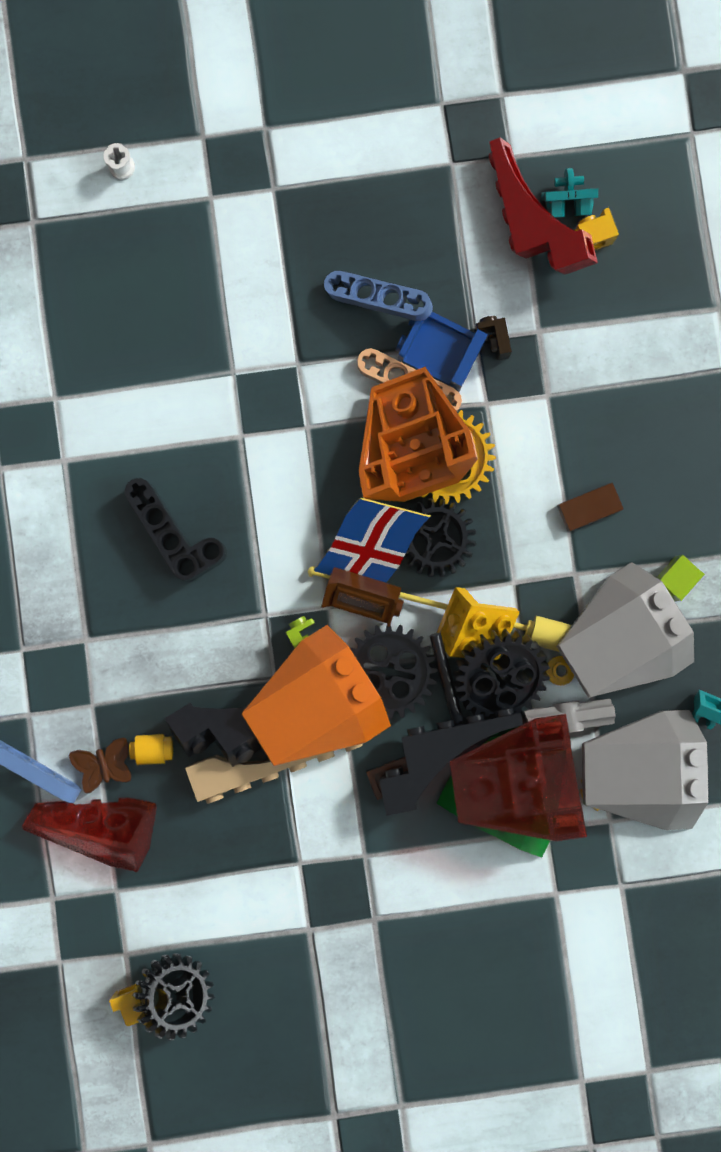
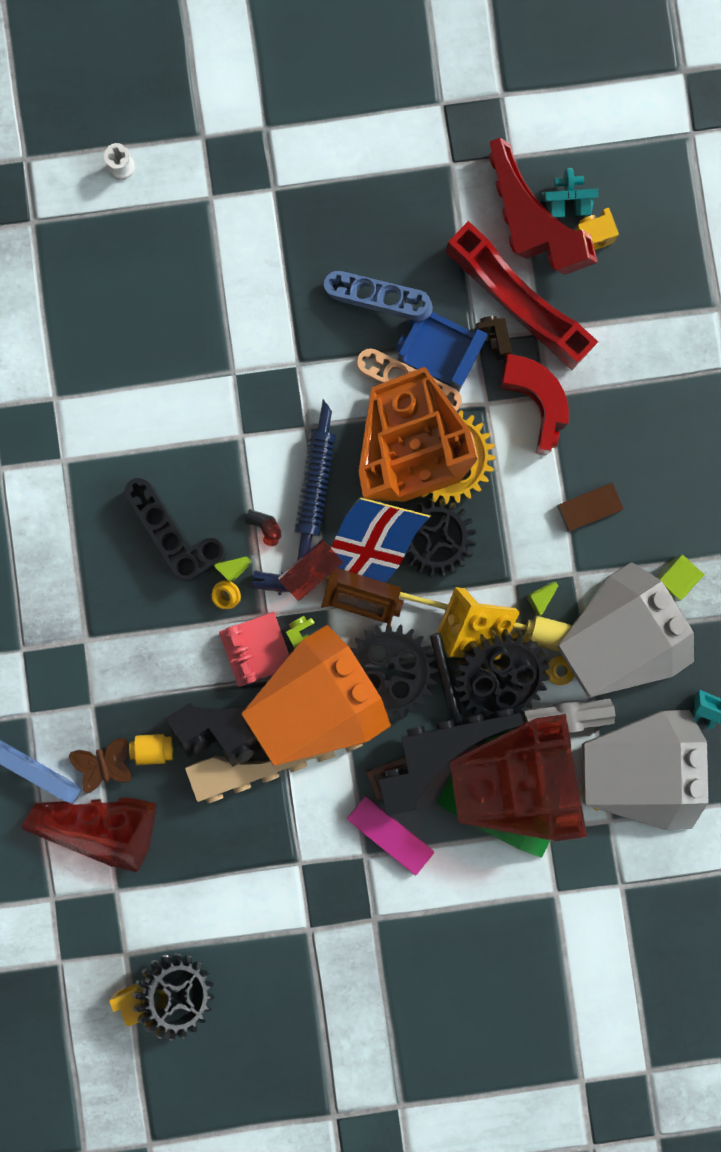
none -> yellow plate [212,580,241,609]
none -> lime slope [214,556,252,582]
none -> coral hinge [219,612,289,687]
none -> arm [245,509,282,546]
none -> dark blue piece [252,399,336,595]
none -> clear red tile [278,539,343,602]
none -> dark pink tile [347,795,435,876]
none -> red arch [446,221,598,370]
none -> red arch [500,354,569,455]
none -> lime slope [527,582,558,616]

